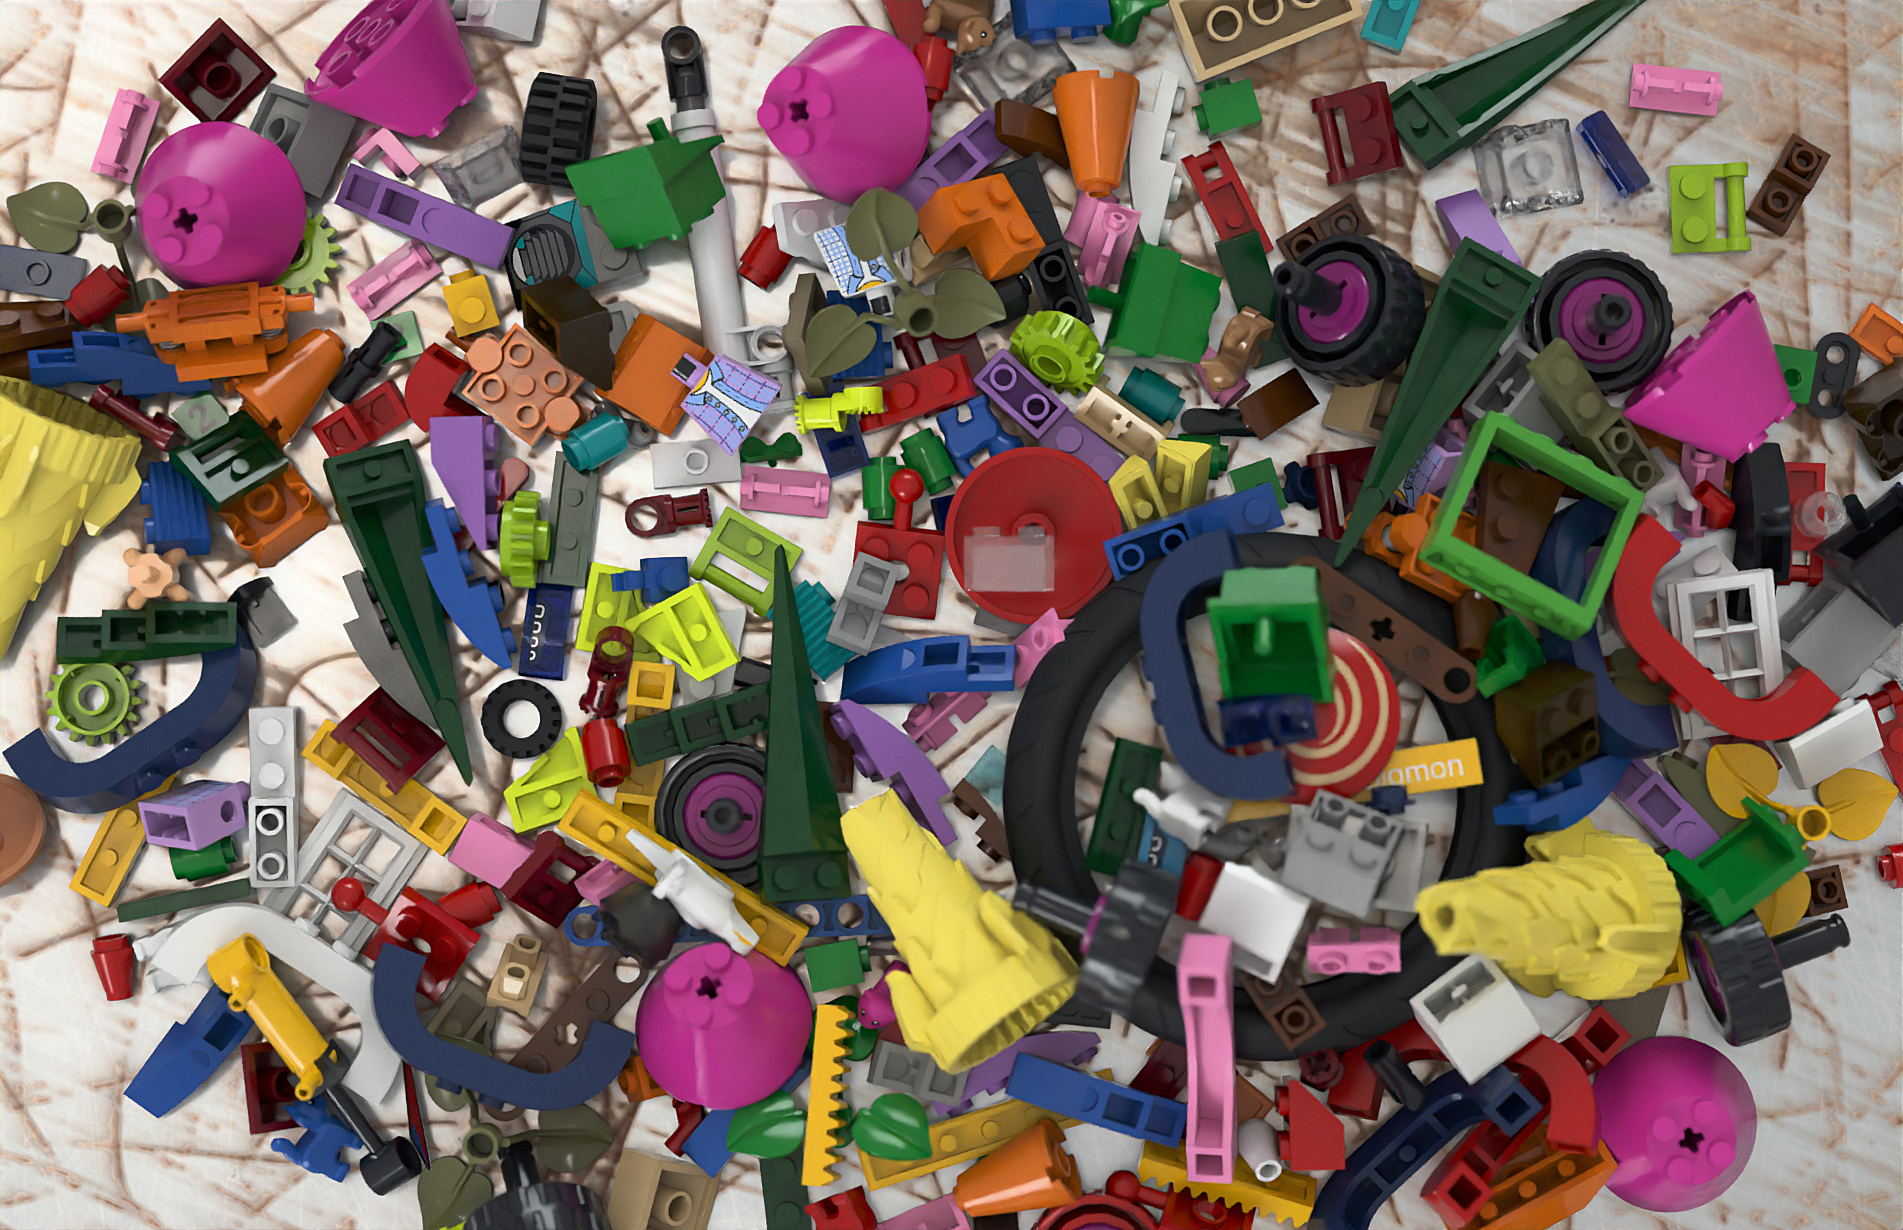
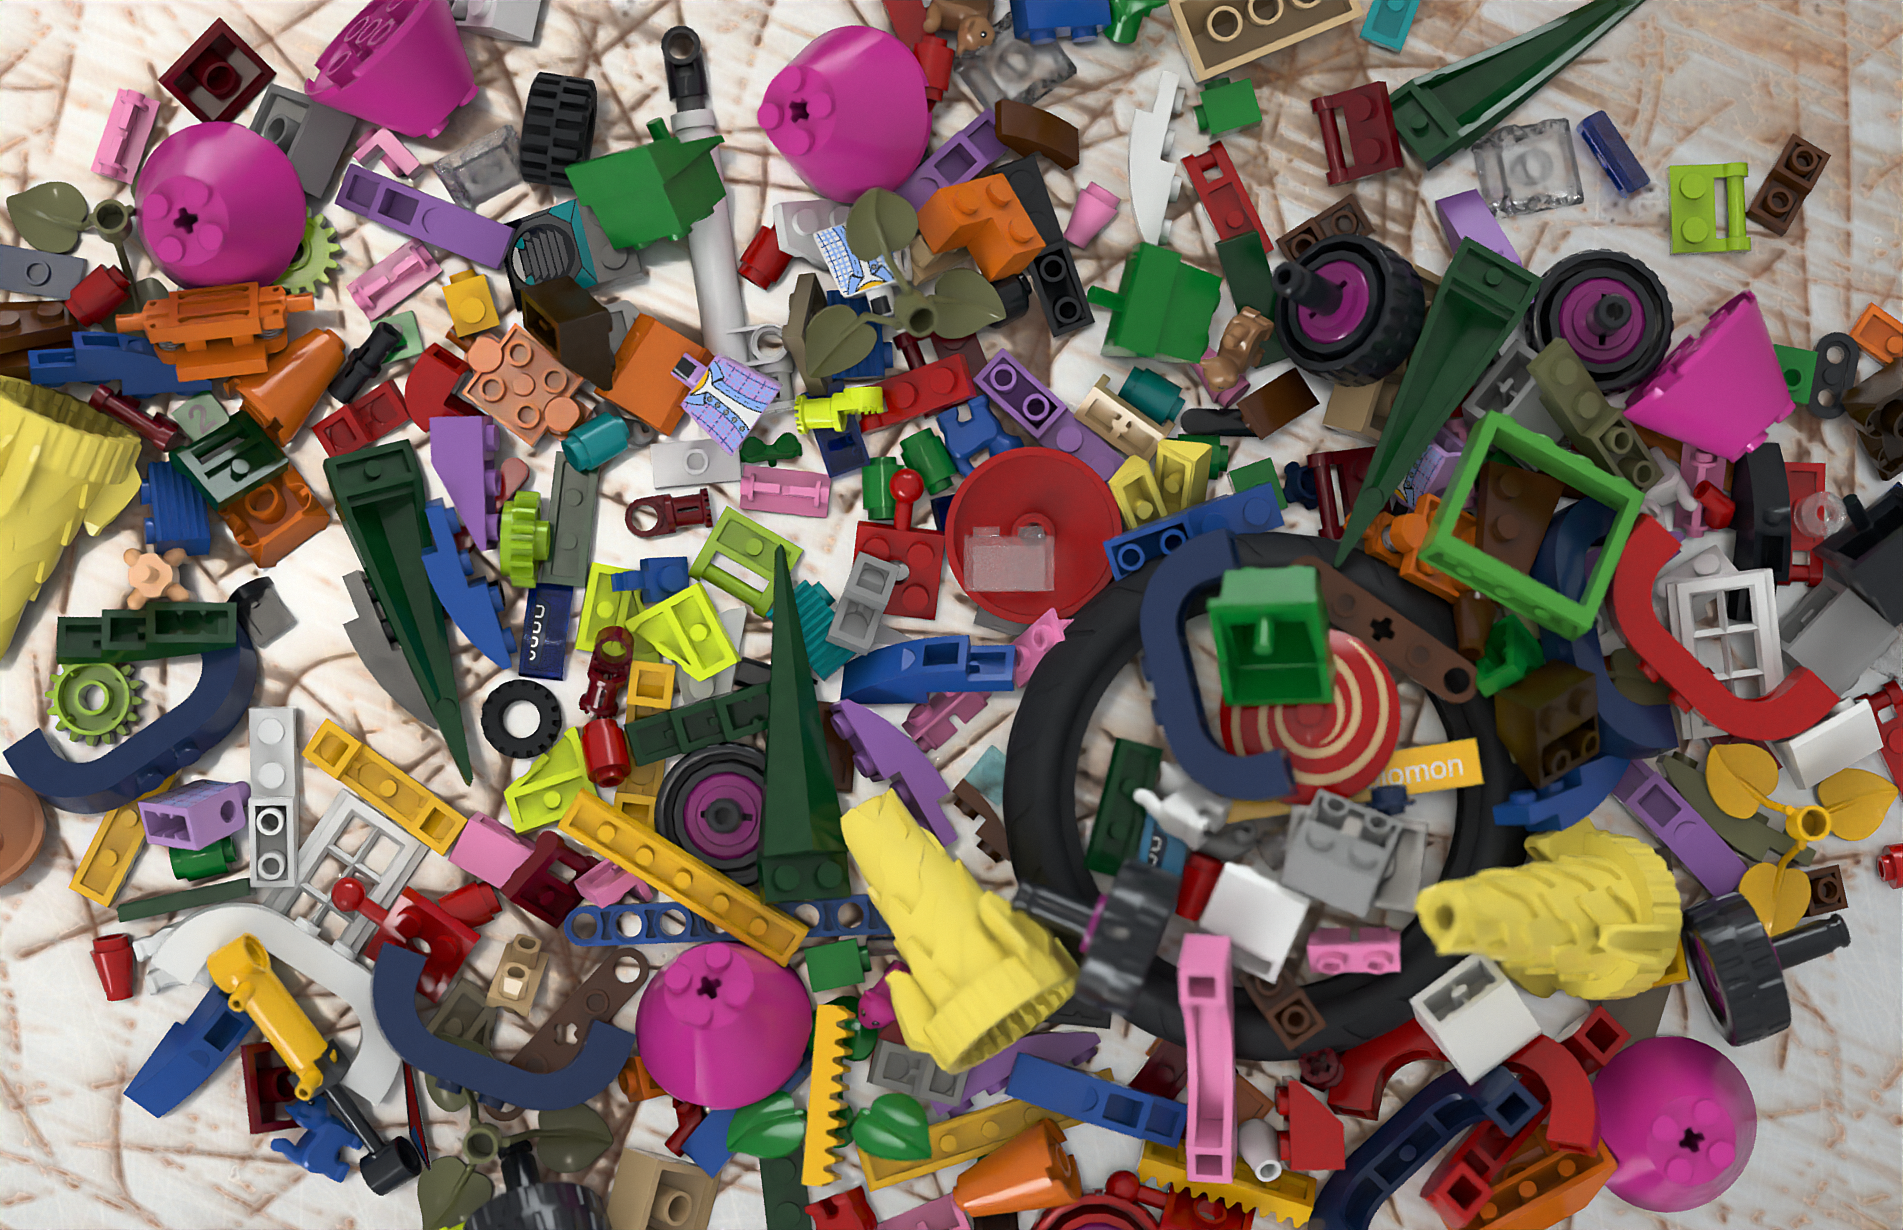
dark red plate [330,686,446,795] -> none
clear smoke cone [591,881,682,970] -> none
white animal [625,828,759,956] -> none
lime gear [1009,311,1105,396] -> none
orange cone [1052,70,1140,198] -> none
bright pink hinge [1076,199,1142,290] -> none
clear blue slope [1216,693,1318,748] -> none
black bar [1363,1038,1429,1112] -> none
bright pink hinge [1629,63,1723,117] -> none
green panel [1662,796,1810,928] -> none

